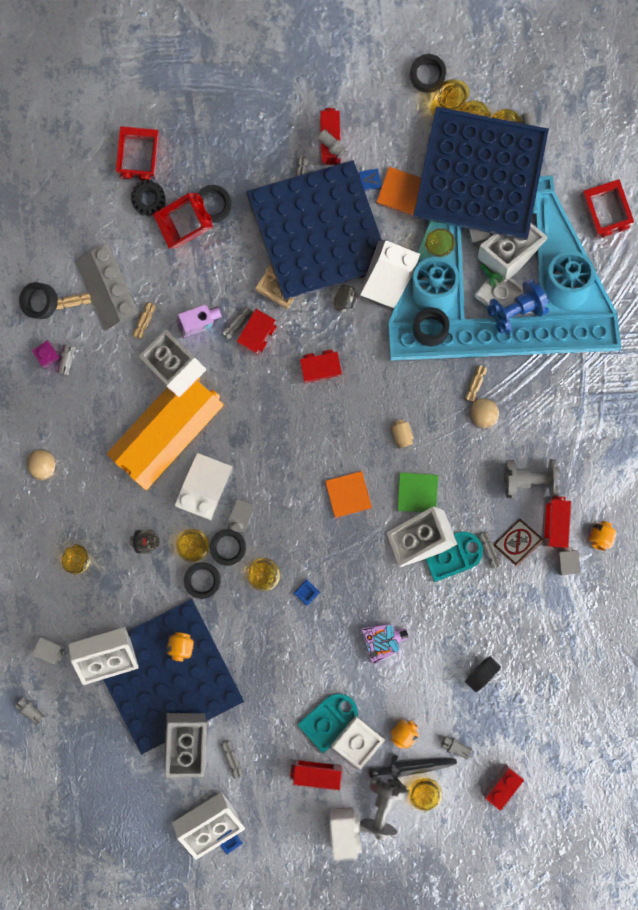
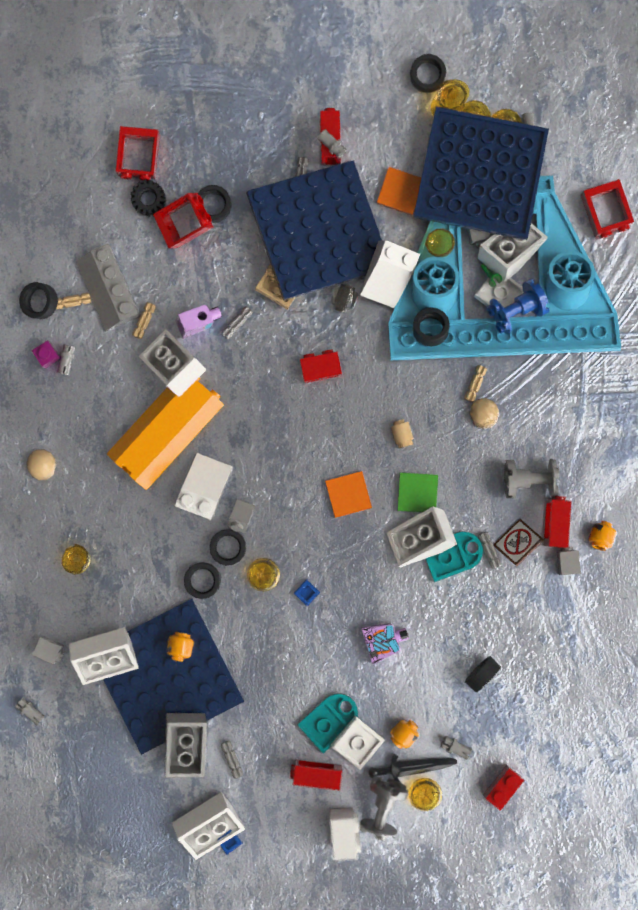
clear smoke head [130,529,160,554] -> none
clear yellow hat [175,529,209,562] -> none
red brick [237,309,277,355] -> none
blue tile [359,168,381,191] -> none

